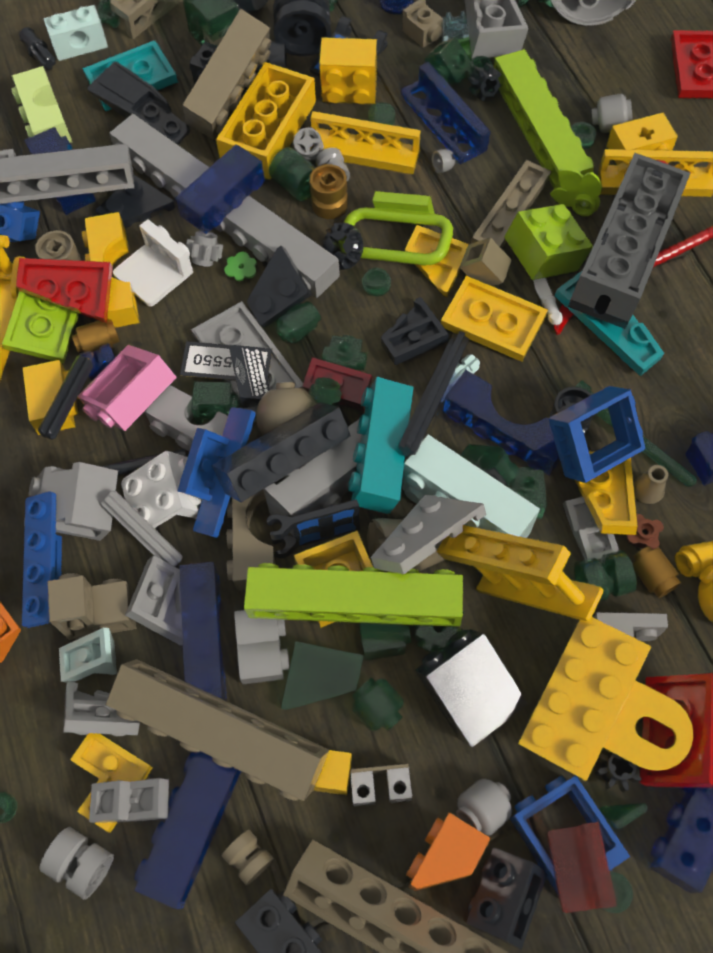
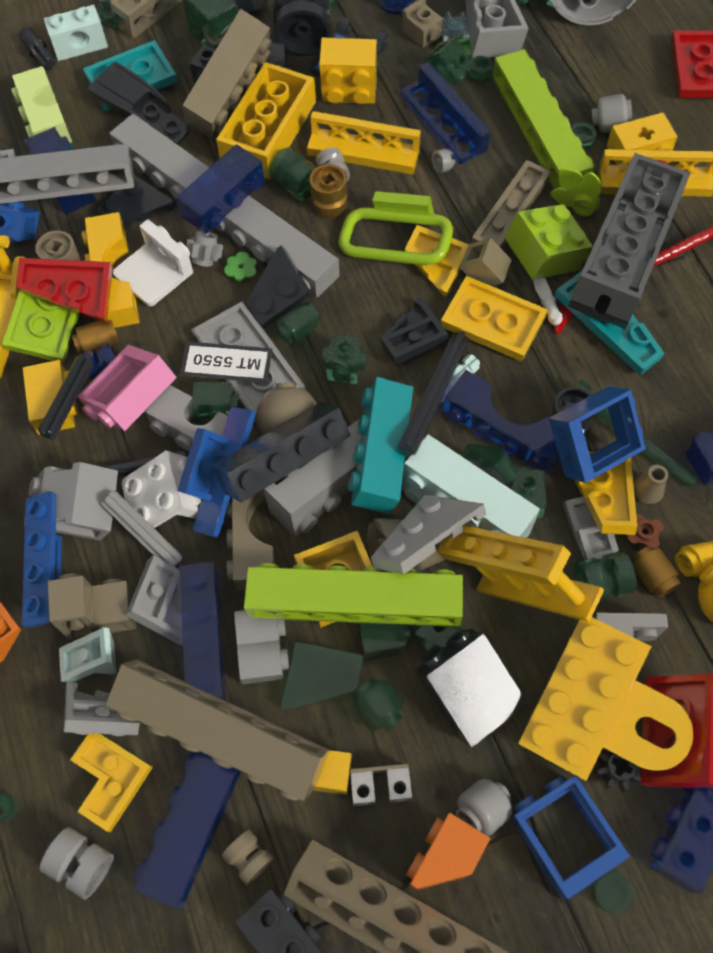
light grey slope [89,778,169,823] -> none
slope [229,345,270,408] -> none
black flag [267,500,360,558] -> none
light grey wheel [294,127,324,162] -> none
dark red panel [302,357,373,412] -> none
clear green plate [309,377,342,405] -> none
black gear [320,223,363,270] -> none
clear green plate [362,268,391,296] -> none
clear green tile [368,102,395,125] -> none
black brick [466,848,548,950] -> none
black gear [467,63,502,101] -> none
clear red panel [547,822,617,913] -> none
clear green slope [598,803,648,831] -> none

